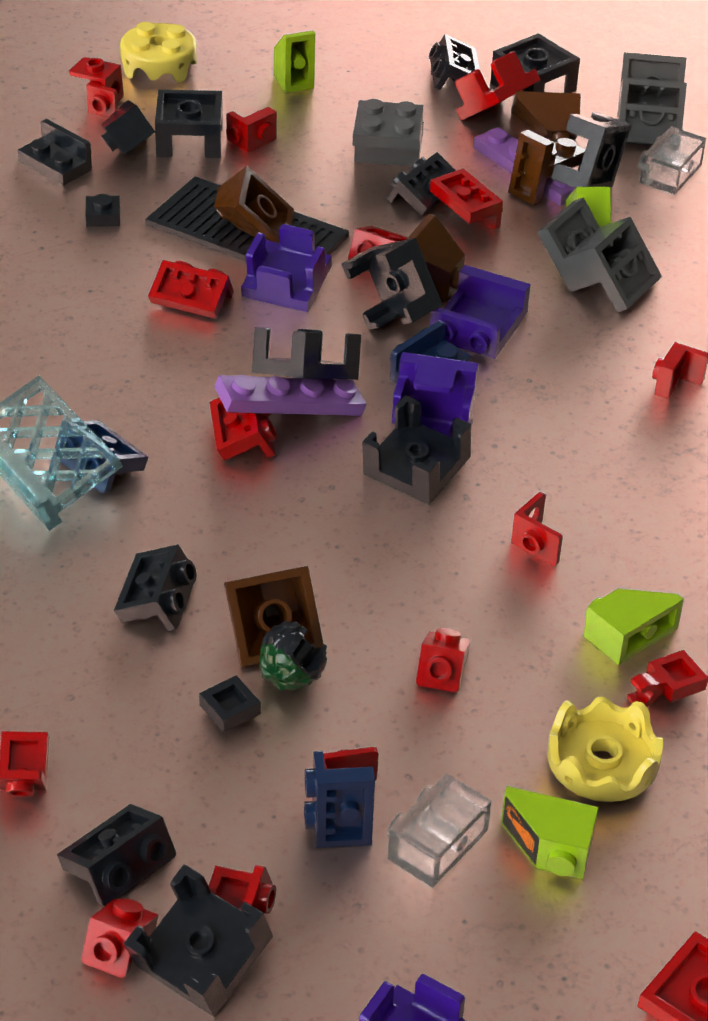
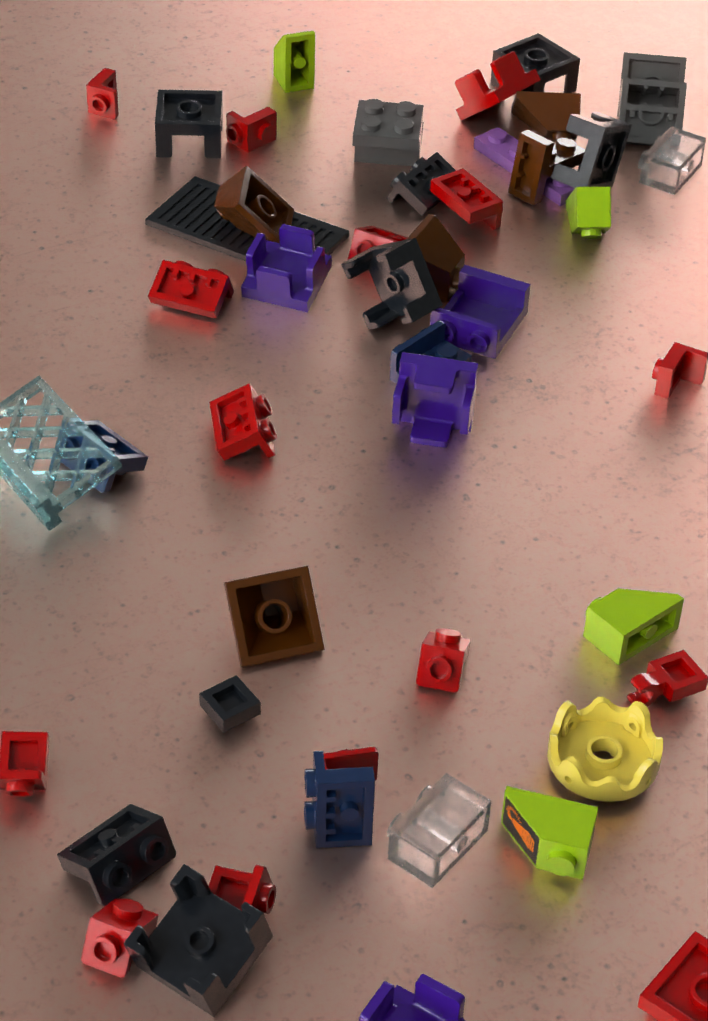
black bracket [17,119,92,186] -> none
red bracket [69,57,124,102] -> none
black plate [85,194,120,227] -> none
black slope [101,100,155,155] -> none
black bracket [114,544,197,631] -> none
light yellow plate [120,22,197,82] -> none
medium lavender plate [214,375,367,416] -> none
black panel [252,327,361,380] -> none
piece [259,621,327,691] -> none
black panel [362,395,471,505] -> none
black bracket [429,34,480,90] -> none
red bracket [511,491,563,567] -> none
dark grey bracket [537,197,662,312] -> none

